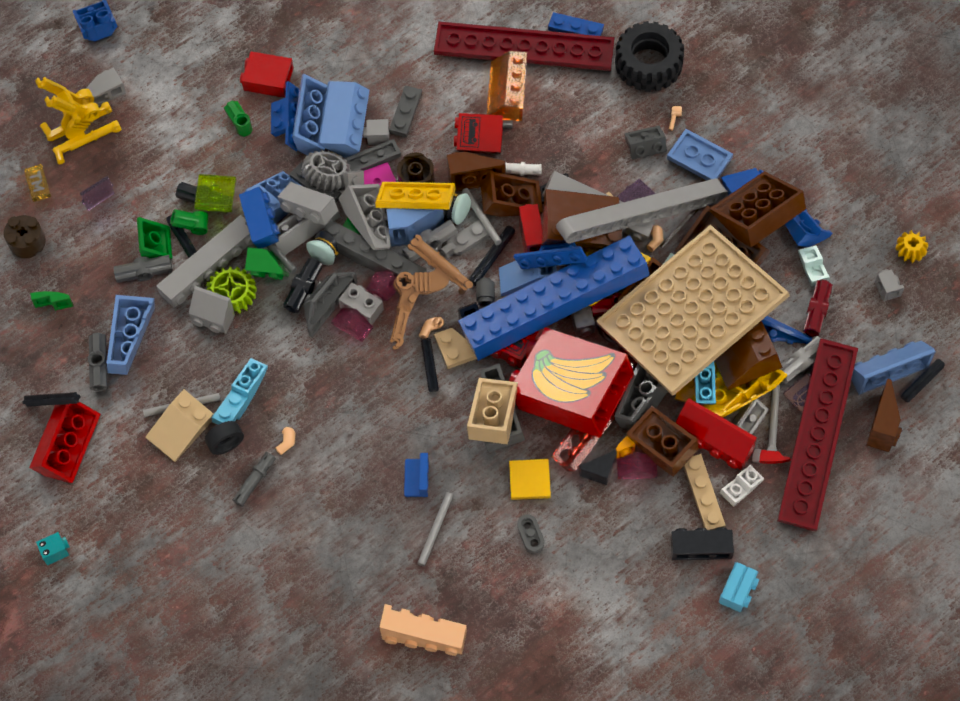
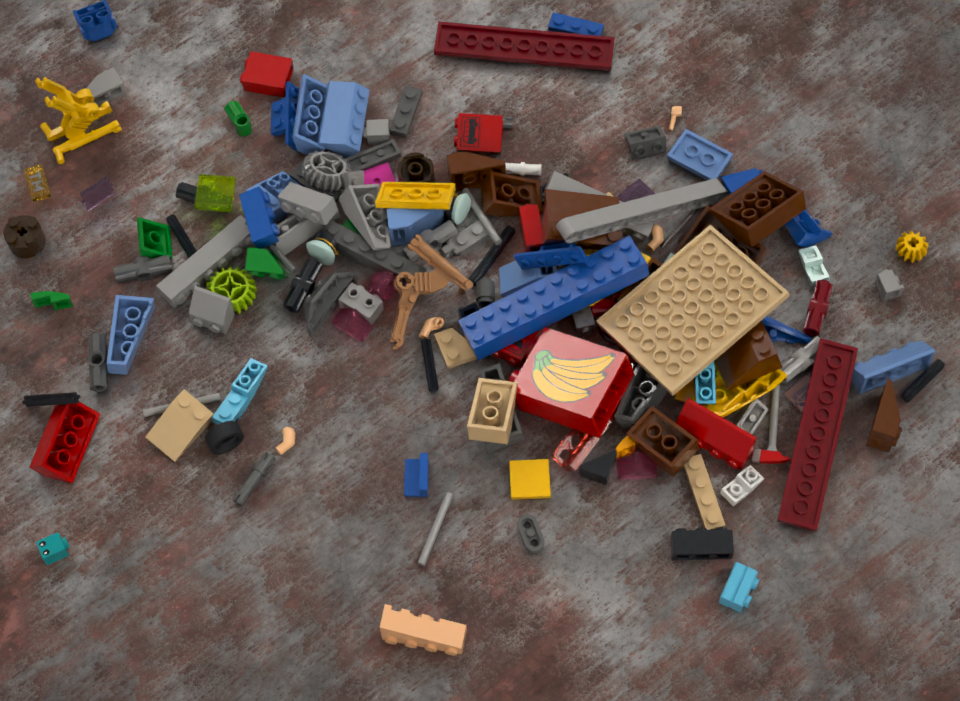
green piece [170,209,208,235] -> none
clear orange slope [486,51,527,121] -> none
black tyre [615,21,684,92] -> none

